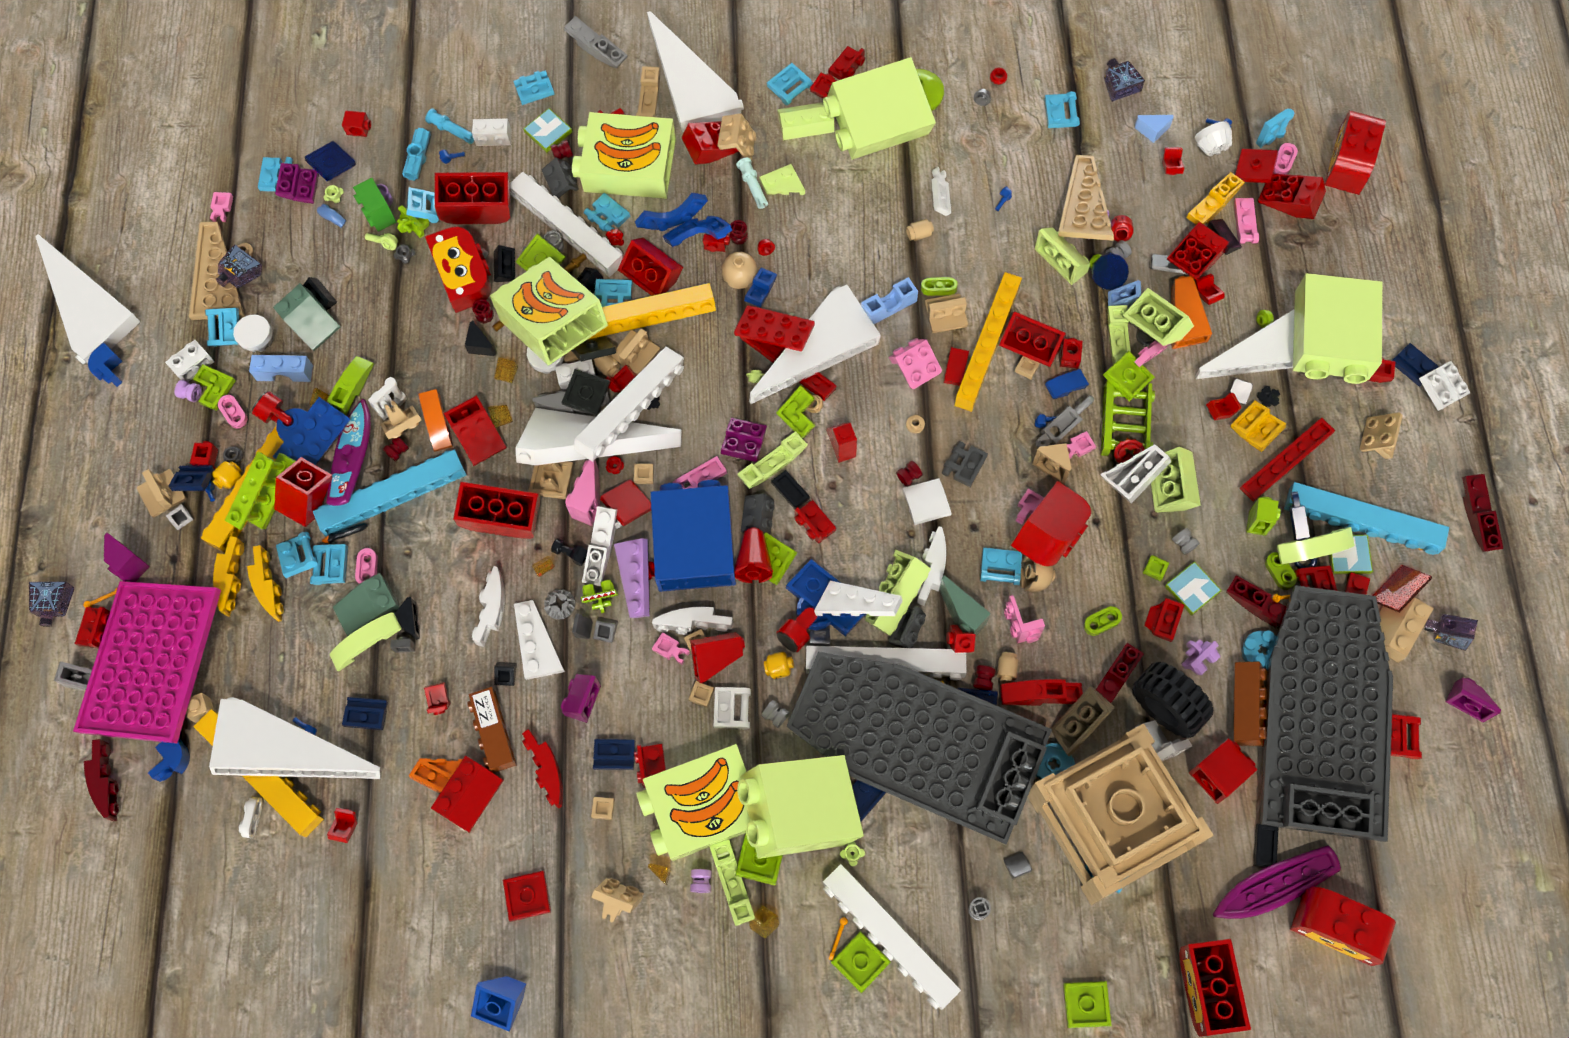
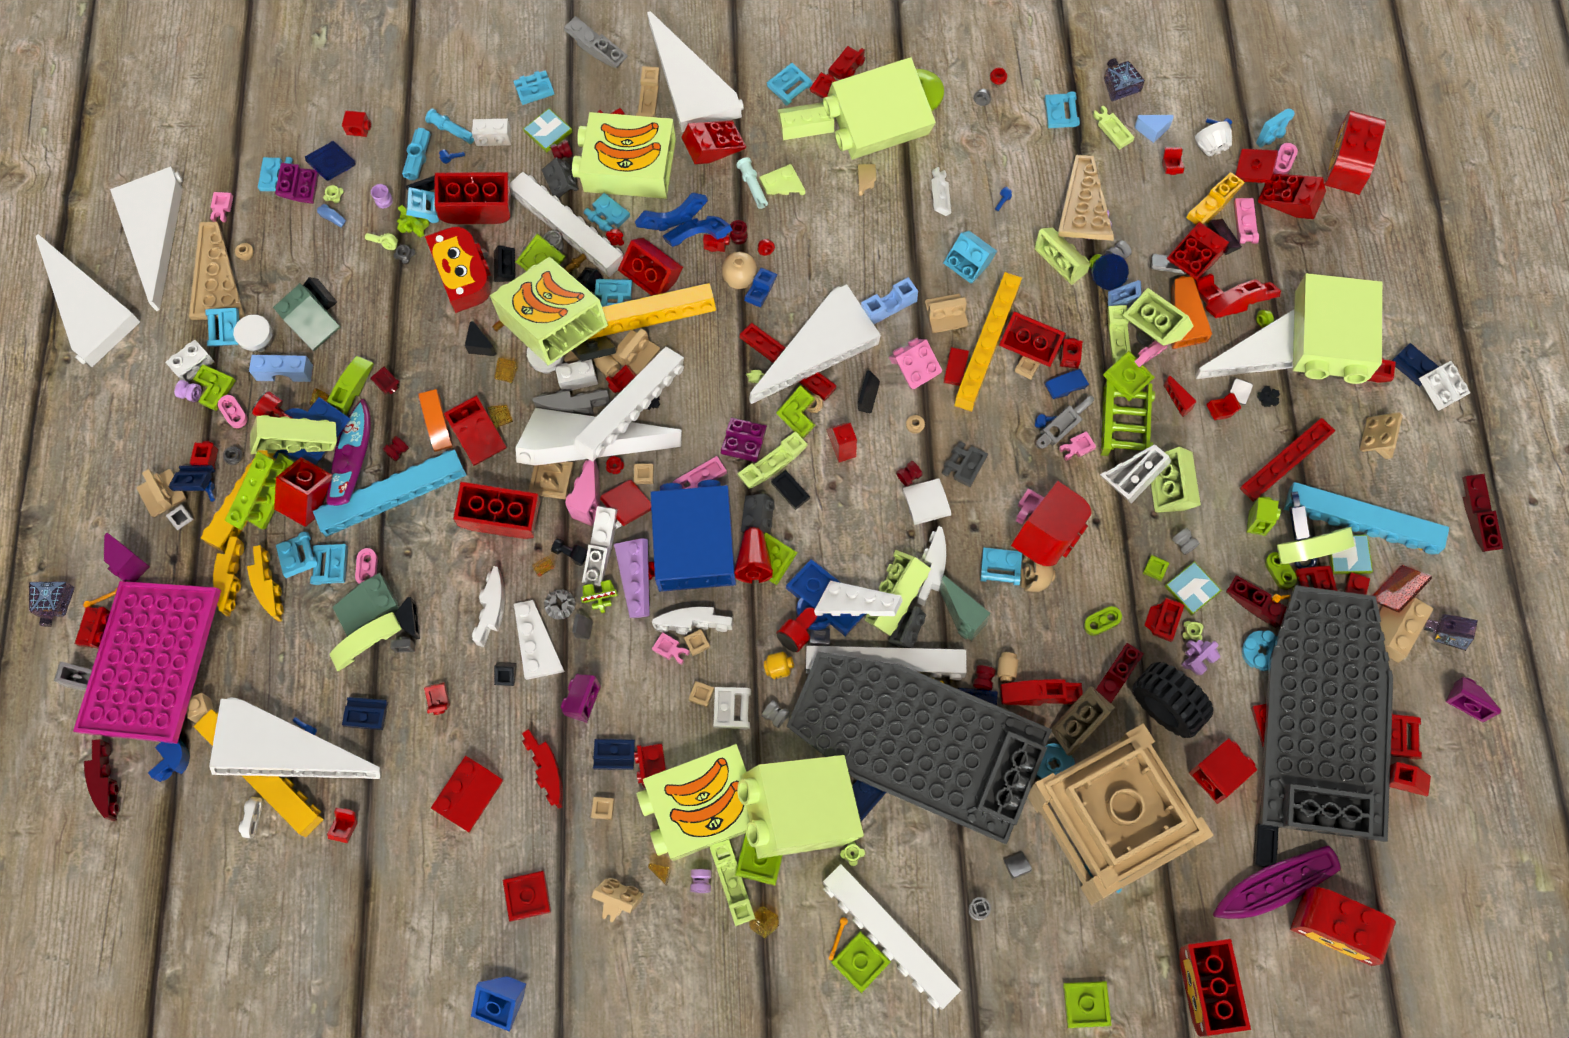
blue brick [88,342,123,387] -> none
yellow head [212,461,242,489] -> none
torso [216,244,262,288] -> none
black piece [322,523,368,543] -> none
bright green brick [353,178,397,232] -> none
white plate [368,377,407,420] -> none
tan plate [380,400,421,439] -> none
orange wing [409,758,463,794] -> none
dark orange brick [467,687,517,773] -> none
dark red wheel [472,299,494,324] -> none
pearl dark grey plate [561,369,610,416] -> none
flat silver slope [593,617,618,643] -> none
red slope [690,632,745,683] -> none
tan bracket [717,113,756,160] -> none
red bracket [734,305,815,352] -> none
red bracket [794,500,836,544] -> none
tan brick [906,219,934,241] -> none
lime plate [921,277,958,296] -> none
red bracket [946,625,976,653] -> none
bright pink bracket [1004,595,1045,644] -> none
tan slope [1033,443,1072,485] -> none
red head [1111,215,1134,242] -> none
red gear [1114,438,1145,464] -> none
white bracket [1136,720,1192,761] -> none
yellow slope [1231,401,1286,452] -> none
dark orange brick [1234,661,1267,746] -> none
none -> white slope [110,166,183,311]
none -> yellowish green wedge [250,415,337,454]
none -> dark red bracket [370,366,400,395]
none -> black slope [406,175,435,191]
none -> tan slope [858,164,876,196]
none -> black slope [858,370,880,413]
none -> medium azure slope [943,231,997,284]
none -> yellowish green plate [1093,106,1134,150]
none -> red slope [1163,376,1197,417]
none -> yellowish green plate [1182,621,1204,642]
none -> red slope [1205,279,1281,318]
none -> red slope [1390,762,1431,797]

